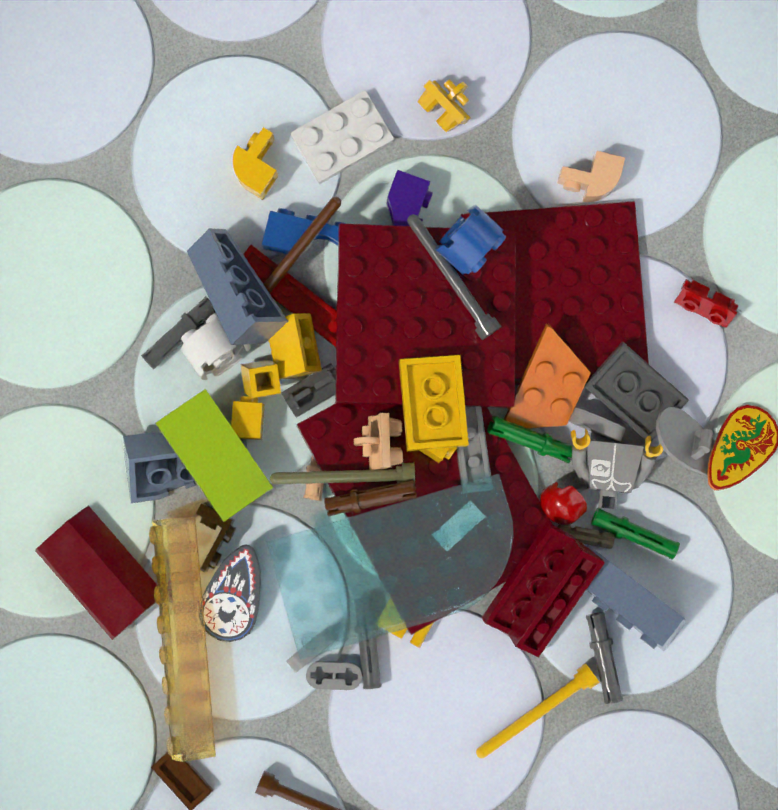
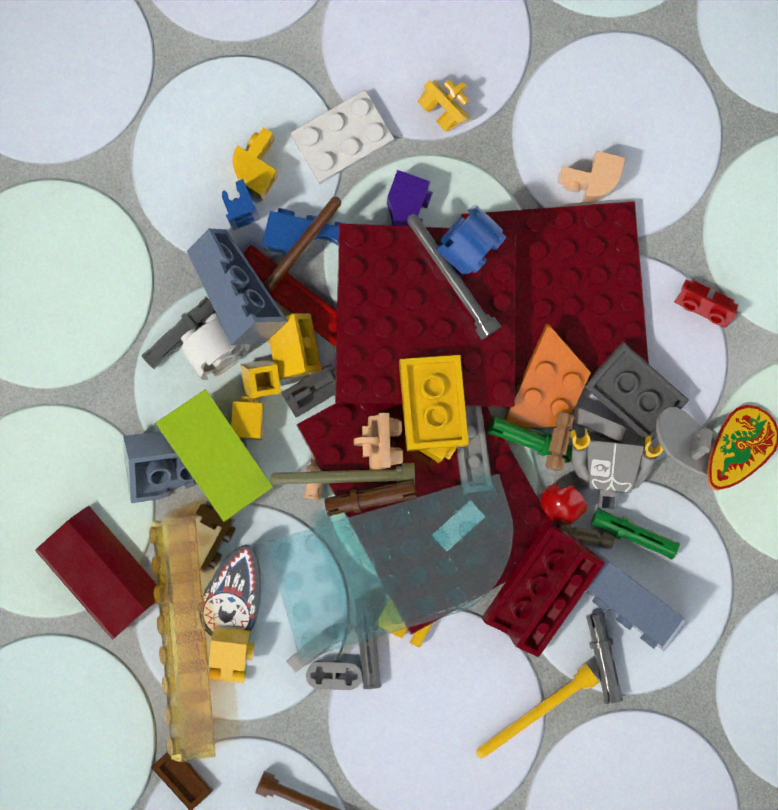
none -> yellow brick [209,627,255,683]
none -> blue hinge [222,179,260,231]
none -> medium nougat axle [545,412,574,471]

